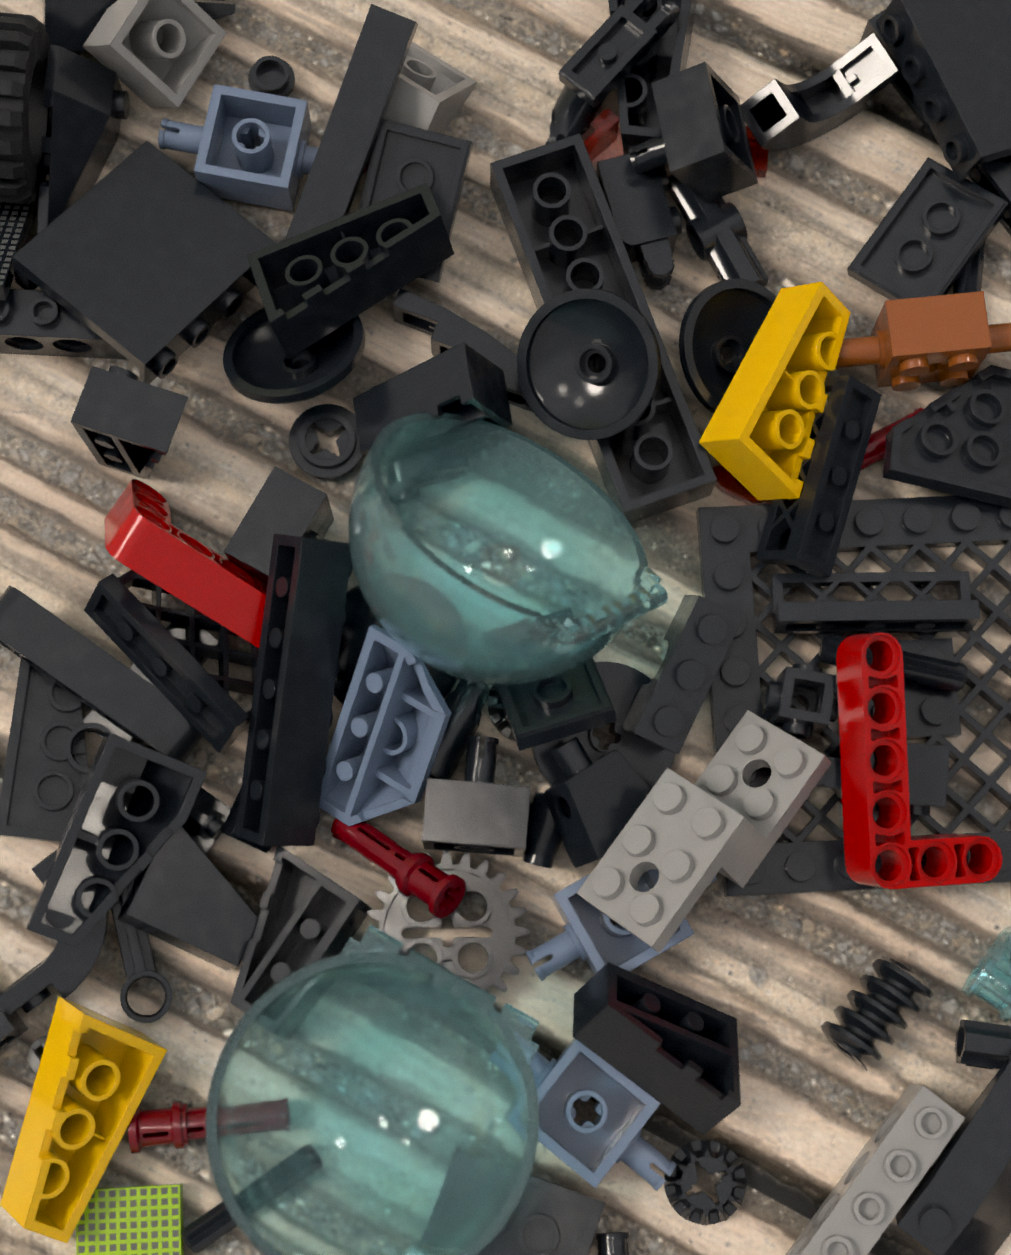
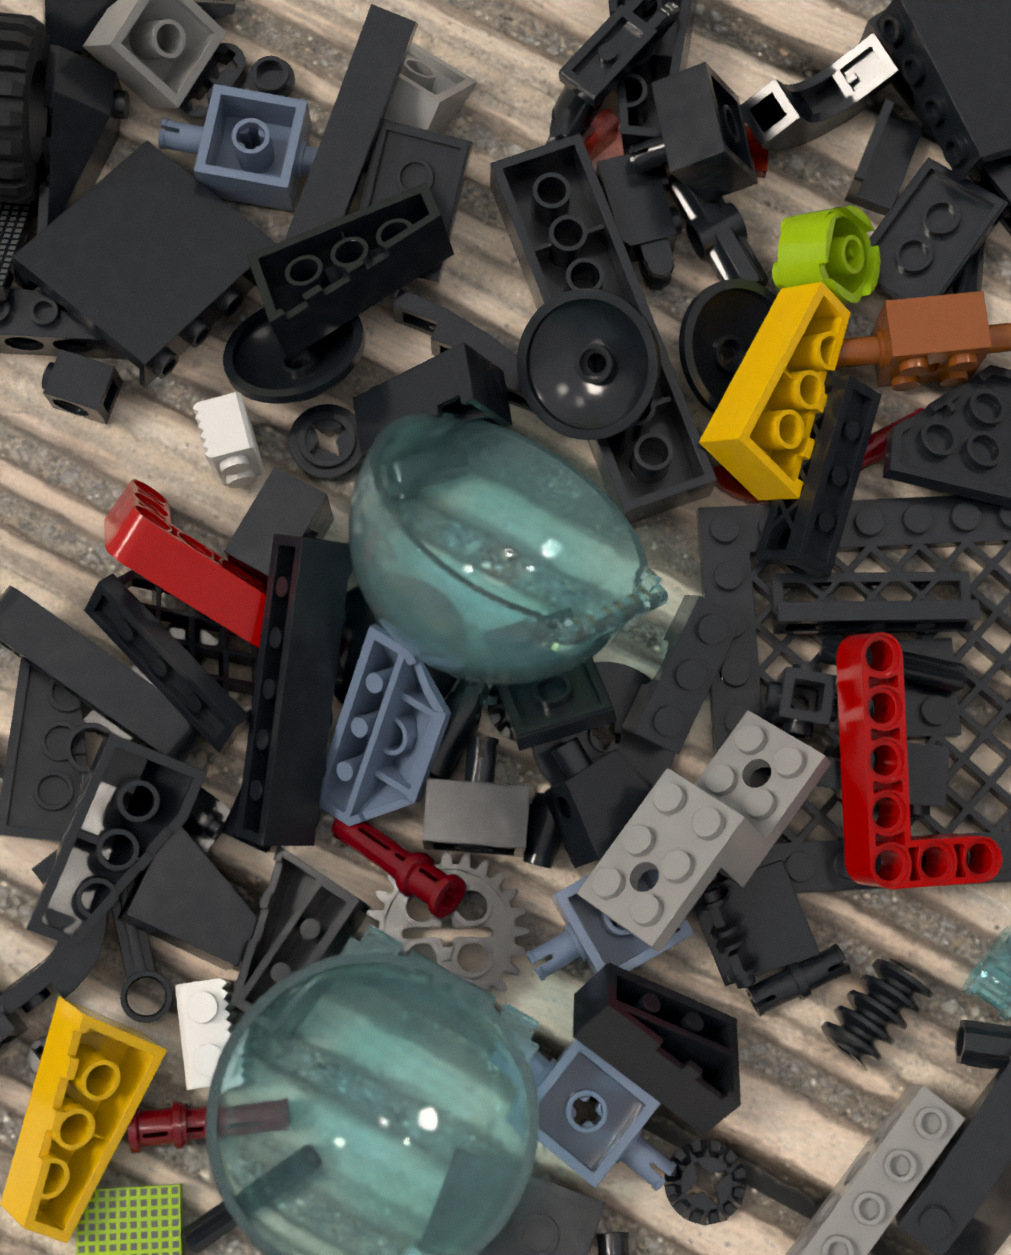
black wedge [70,366,188,479] -> none
none -> black brick [41,349,123,425]
none -> white brick [175,978,245,1090]
none -> black beam [179,43,248,126]
none -> white brick [193,392,265,488]
none -> black hinge [693,859,820,989]
none -> black pin [745,944,851,1017]
none -> lime brick [772,205,880,305]
none -> black panel [844,97,923,216]

